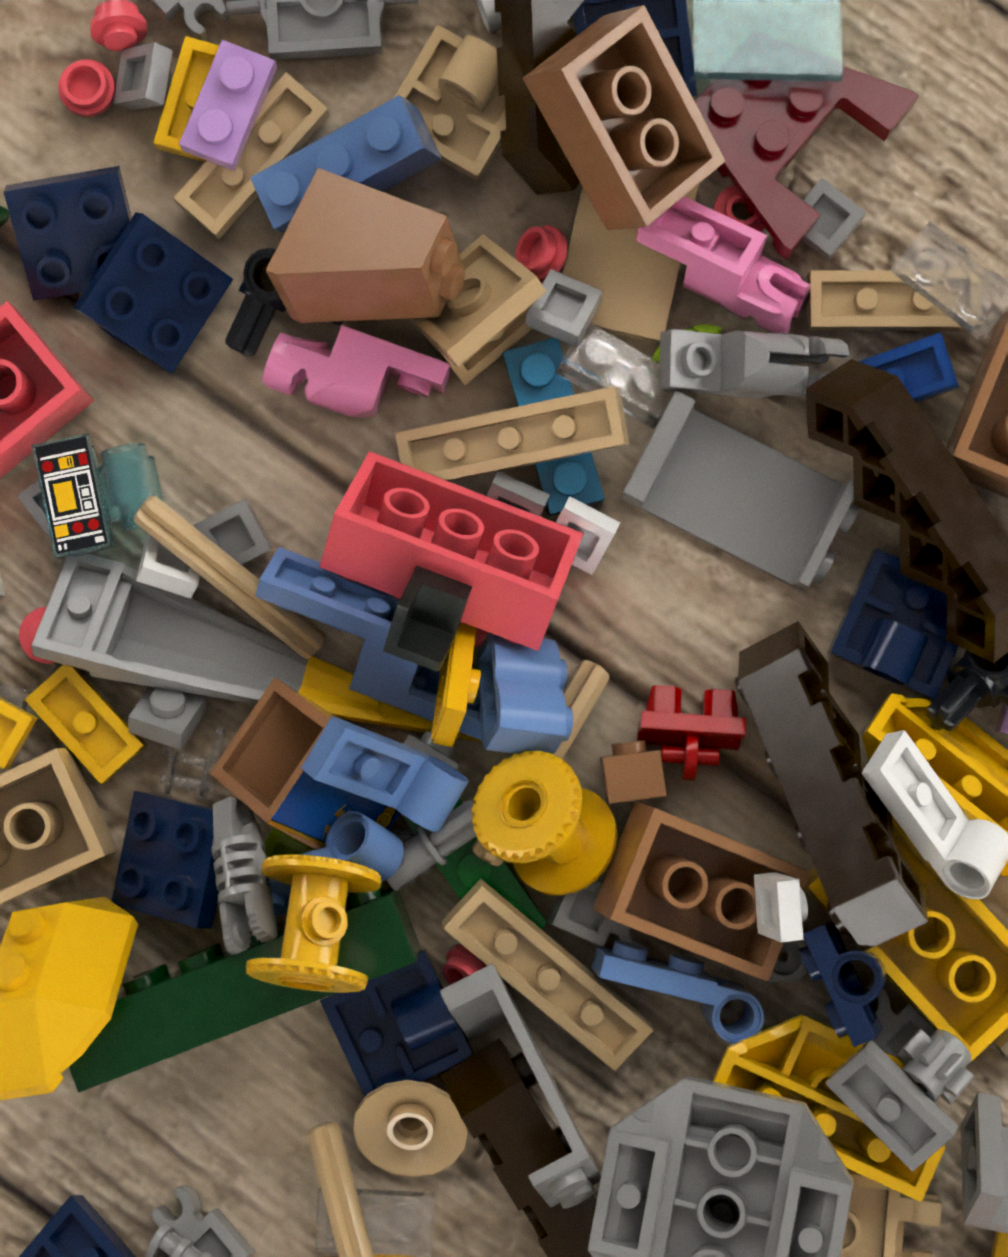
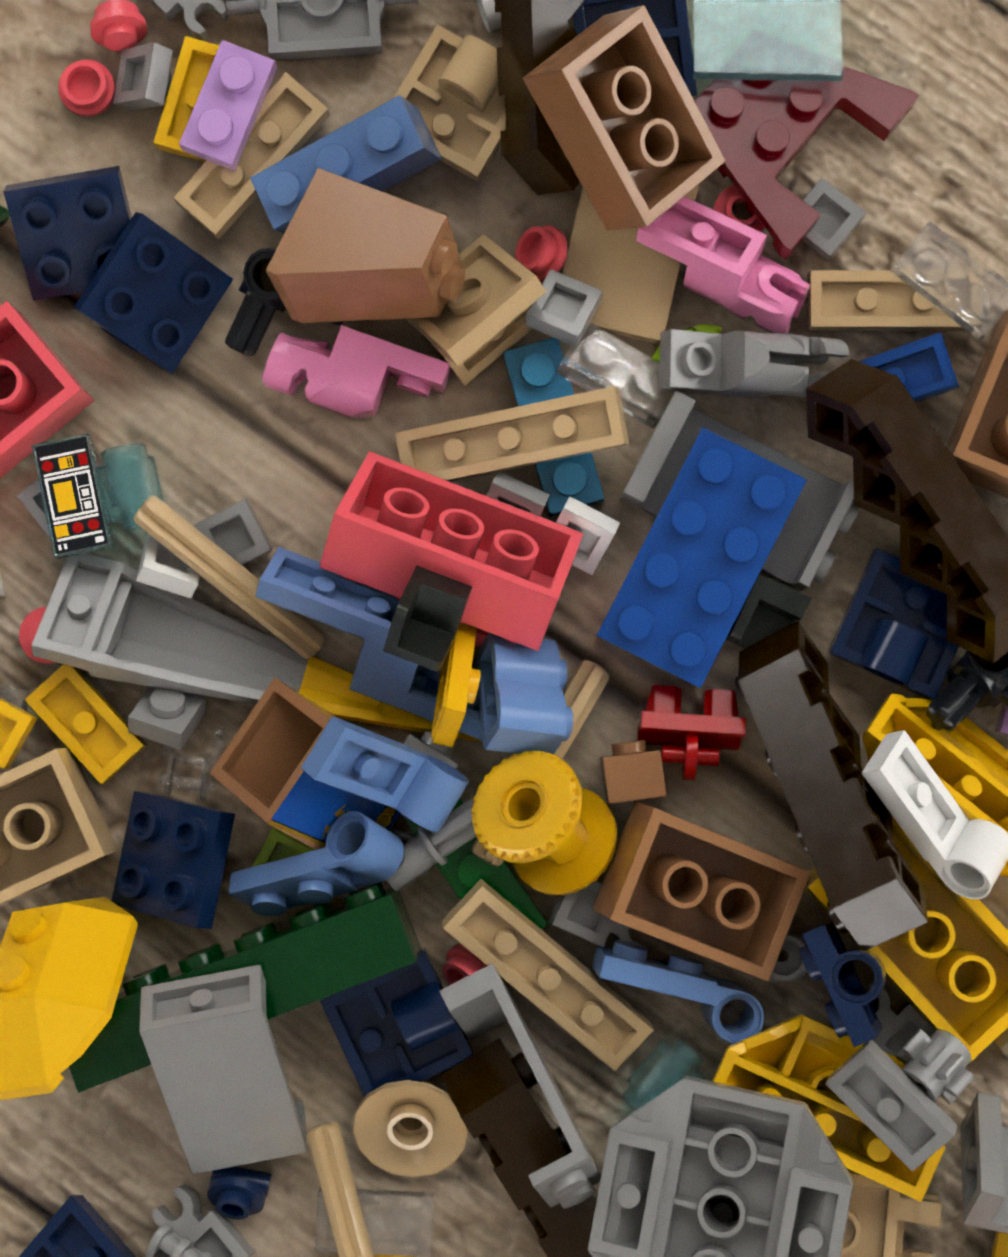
light grey hinge [211,797,278,955] -> none
yellow hose [245,854,381,993] -> none
white plate [754,872,808,942] -> none
none -> light grey panel [139,964,307,1174]
none -> dark blue plate [207,1166,272,1220]
none -> blue brick [596,427,807,688]
none -> clear light blue brick [622,1038,706,1110]
none -> pearl dark grey panel [726,573,812,649]

